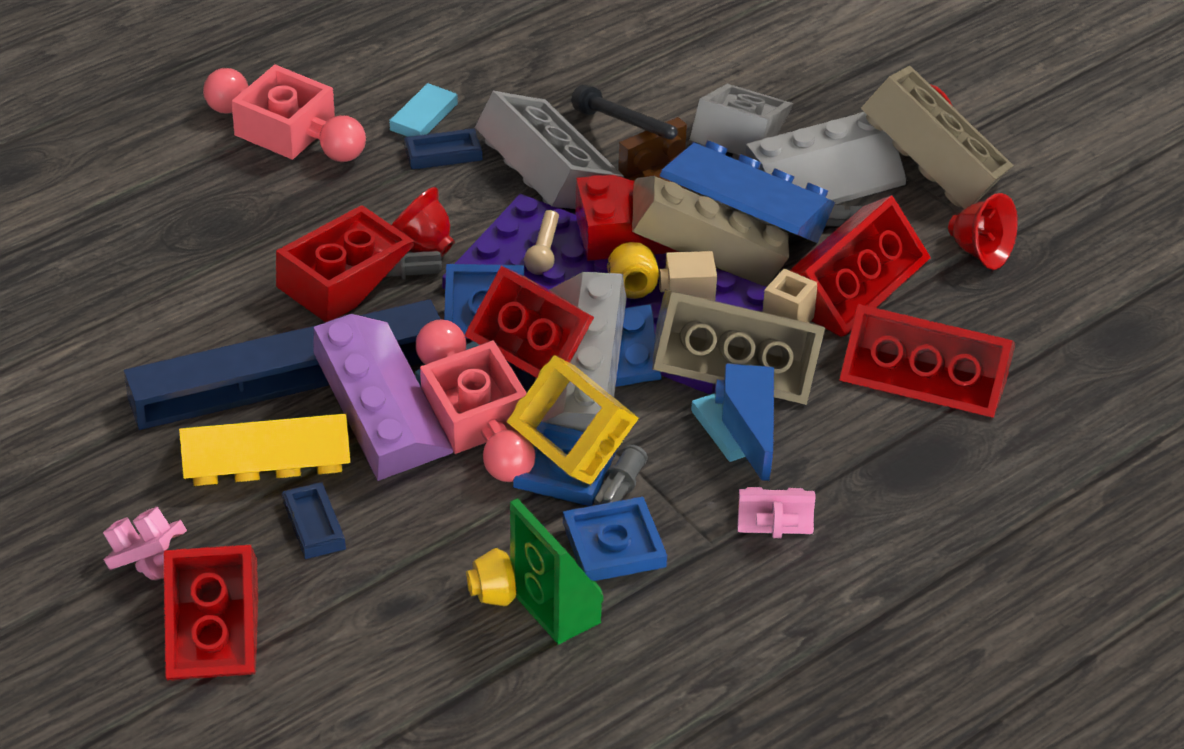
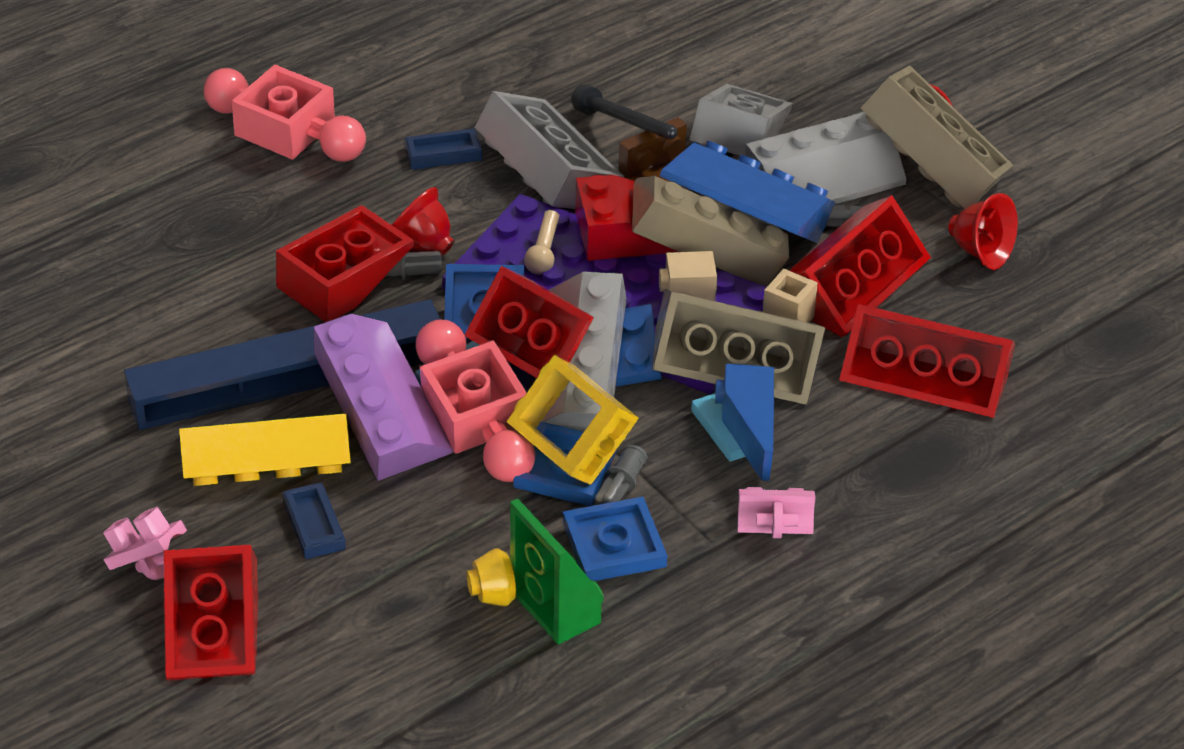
medium azure tile [390,83,458,137] -> none
yellow head [607,242,659,299] -> none

